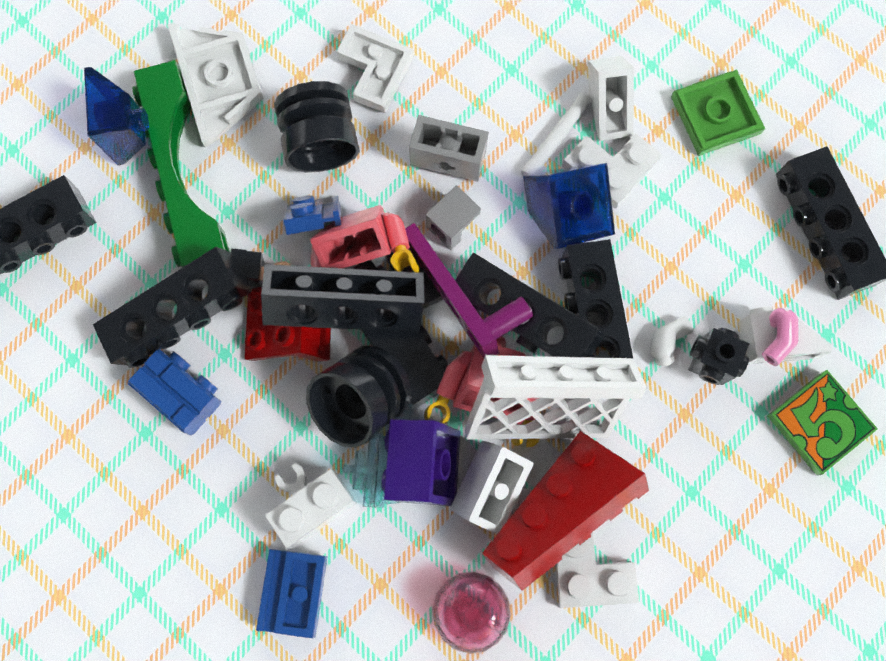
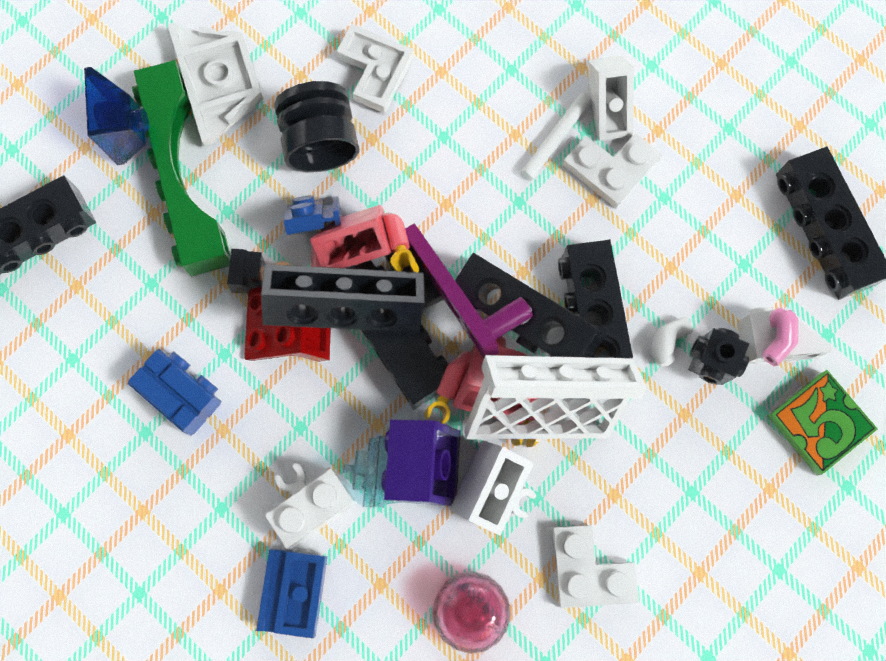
black brick [93,247,253,368] -> none
black wheel [306,345,412,448] -> none
light grey brick [409,115,489,182] -> none
light grey panel [425,185,481,250] -> none
red wedge [482,431,649,591] -> none
clear blue slope [523,163,615,249] -> none
bright green tile [671,69,766,156] -> none

